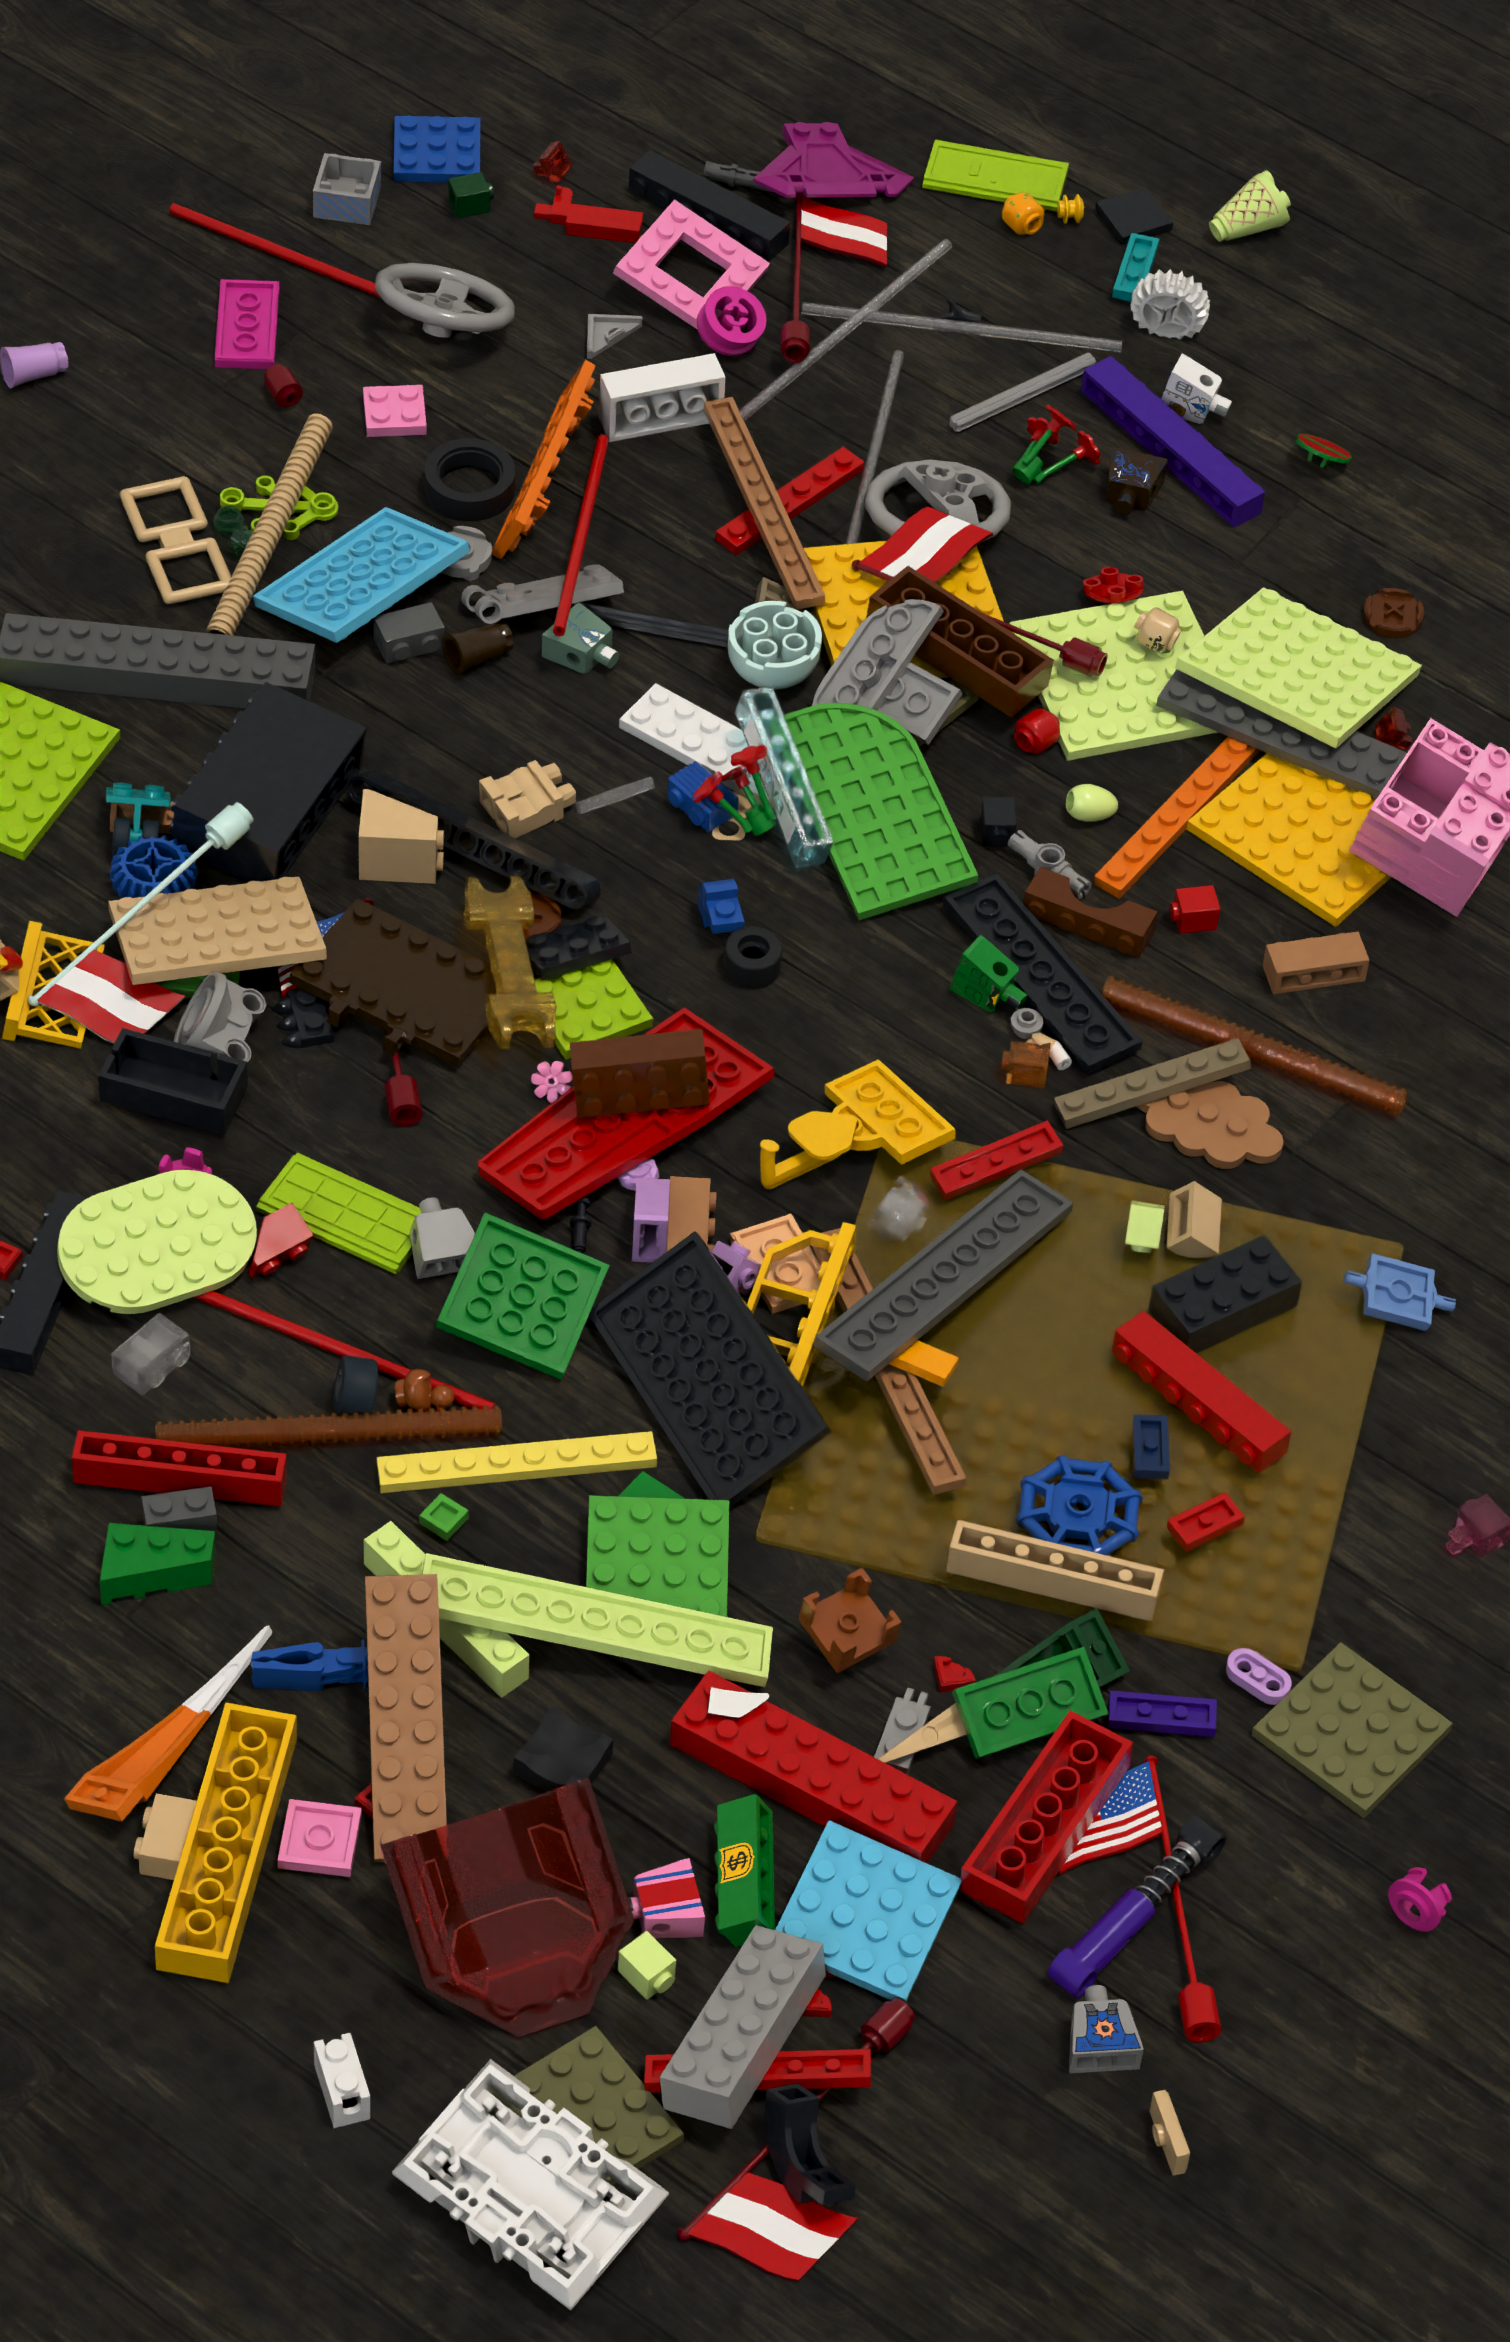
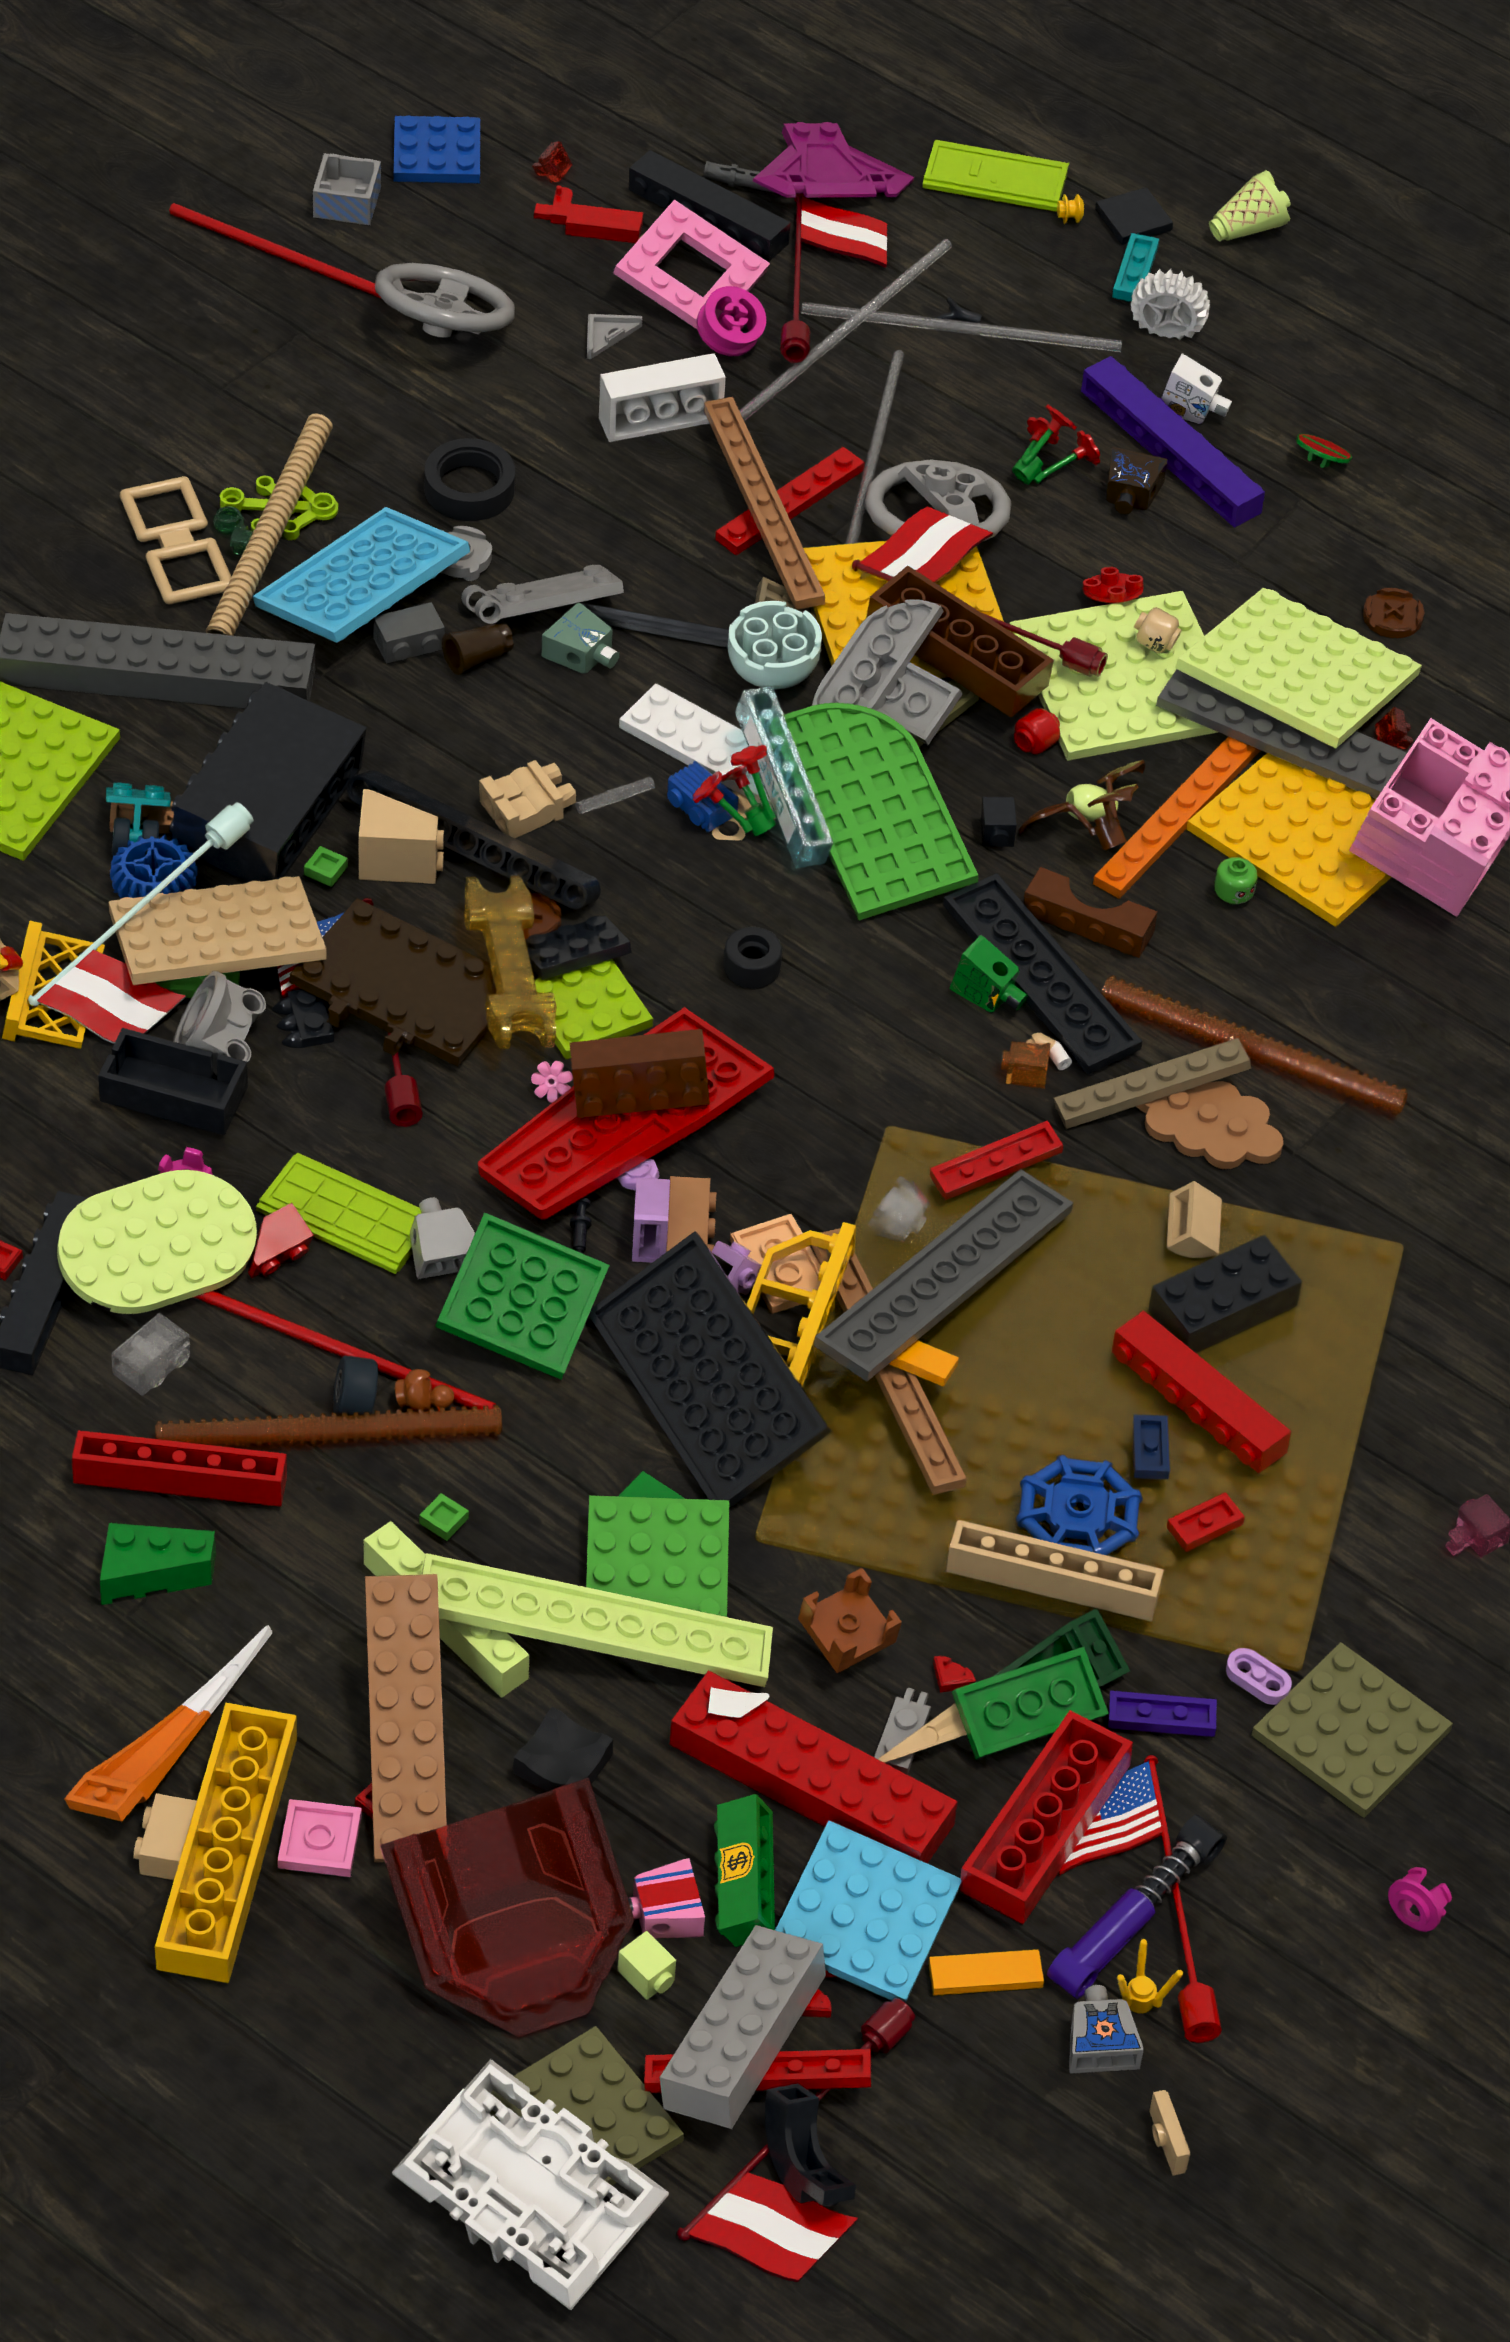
lavender plant [0,342,68,388] -> none
dark grey brick [141,1487,218,1540] -> none
dark pink tile [215,279,280,369] -> none
blue arm [251,1640,368,1691] -> none
dark red brick [264,364,303,407] -> none
white brick [314,2033,370,2128] -> none
bright pink plate [363,385,427,437] -> none
light yellow plate [377,1431,657,1493] -> none
dark green brick [448,172,494,219] -> none
orange piece [492,360,596,560] -> none
red piece [553,434,609,636] -> none
blue brick [698,879,744,934] -> none
yellow plate [760,1059,955,1189] -> none
light grey axle [949,353,1096,432] -> none
light orange head [1002,192,1044,235] -> none
light grey pin [1008,830,1092,899] -> none
light grey plate [1011,1008,1043,1039] -> none
yellowish green brick [1125,1200,1165,1253] -> none
red brick [1169,885,1220,934] -> none
medium nougat brick [1262,932,1369,994] -> none
medium blue plate [1343,1253,1456,1331] -> none
none -> bright green plate [304,846,348,887]
none -> light orange tile [928,1949,1044,1995]
none -> reddish brown plant [1018,760,1146,850]
none -> yellow plant [1117,1939,1183,2014]
none -> bright green head [1215,857,1258,904]

